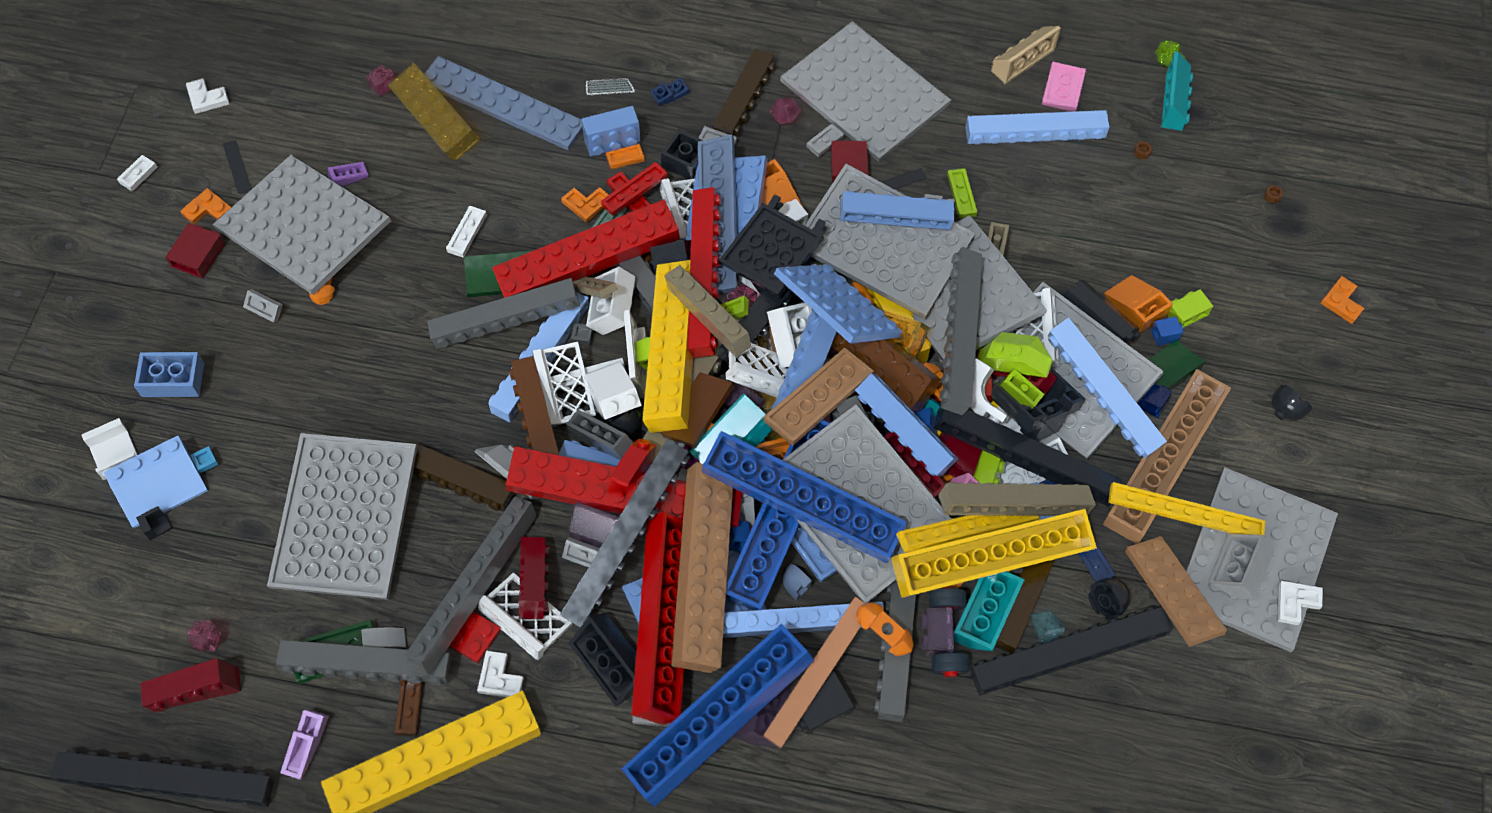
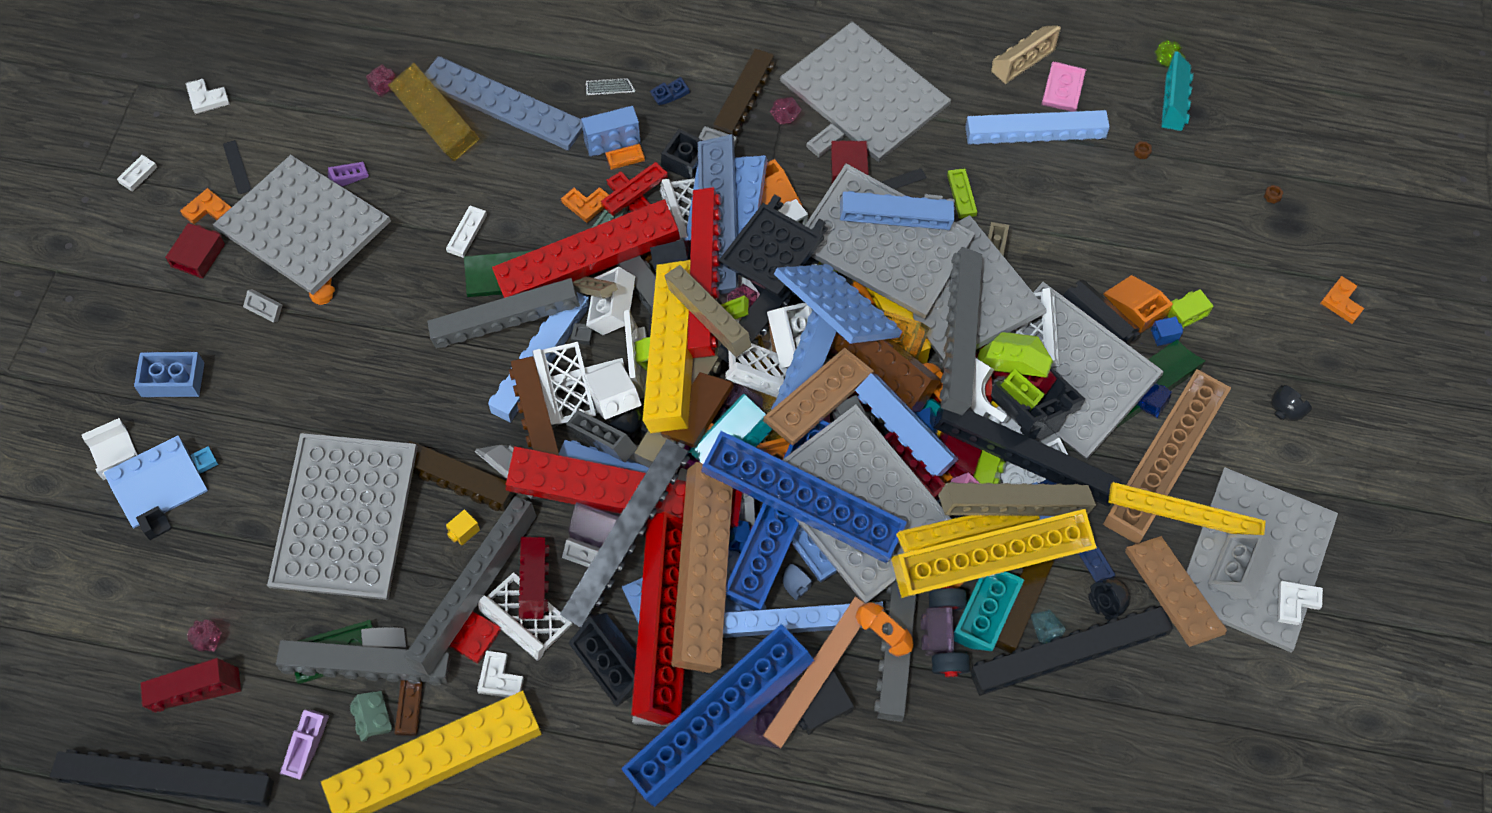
red slope [609,439,657,487] -> none
light blue brick [1048,318,1167,459] -> none
none -> sand green bracket [350,691,392,741]
none -> yellow brick [446,510,480,545]

